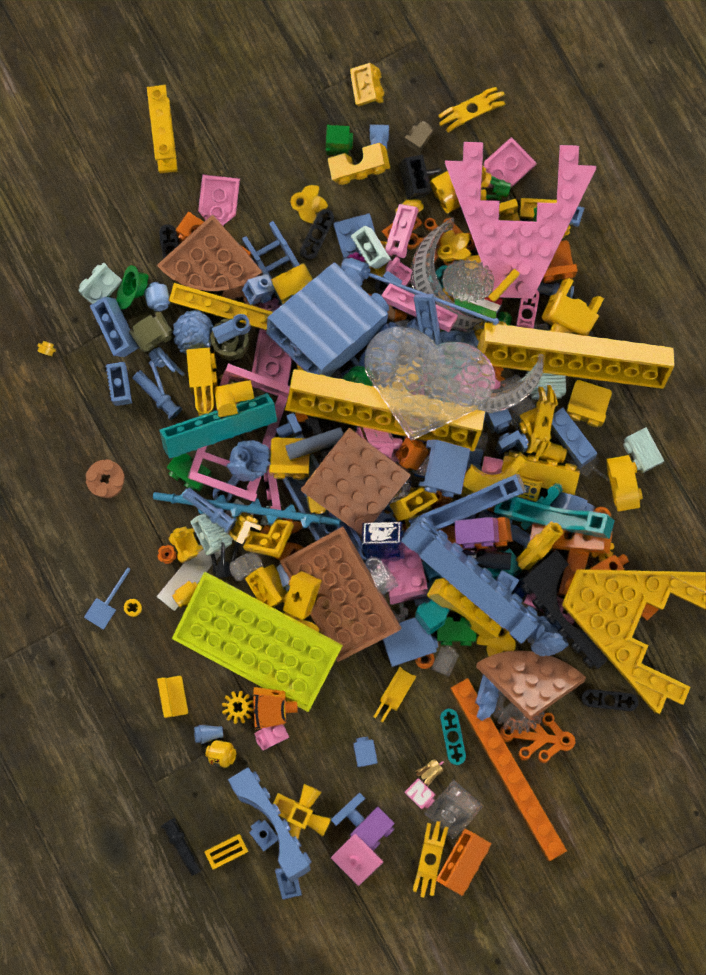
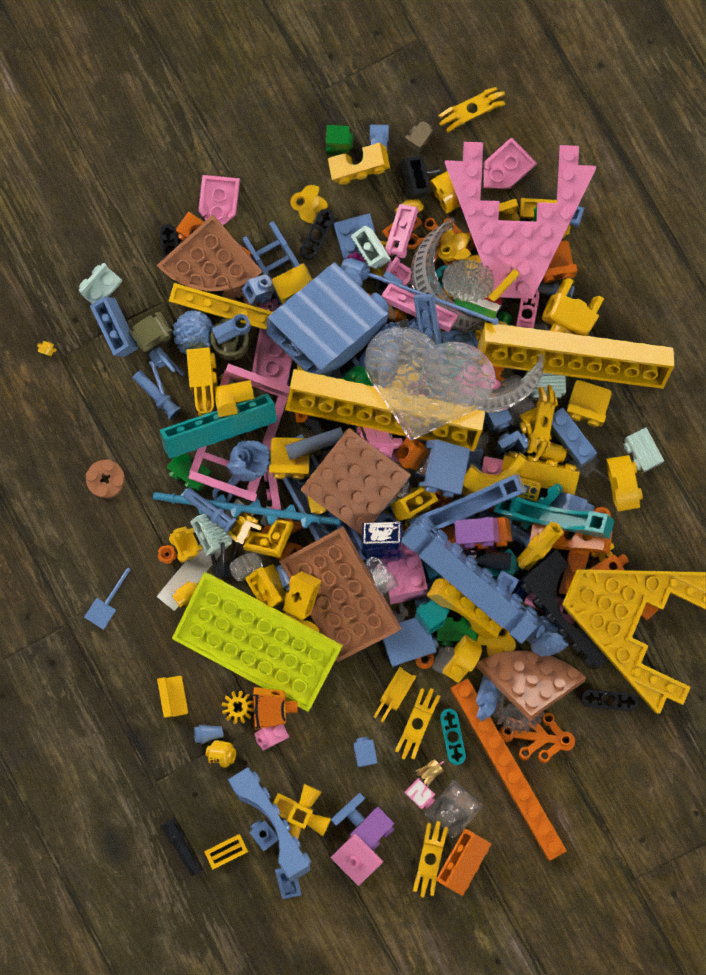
medium blue brick [106,362,132,406] -> none
green piece [116,265,149,309] -> none
yellow bush [124,599,142,617] -> none
light blue head [144,282,170,311] -> none
yellow fence [147,85,178,173] -> none
medium blue tile [276,413,302,438] -> none
yellow bracket [350,63,384,106] -> none
green plant [481,166,511,201] -> none
none -> yellow piece [395,688,441,760]
none -> yellow brick [443,634,482,683]

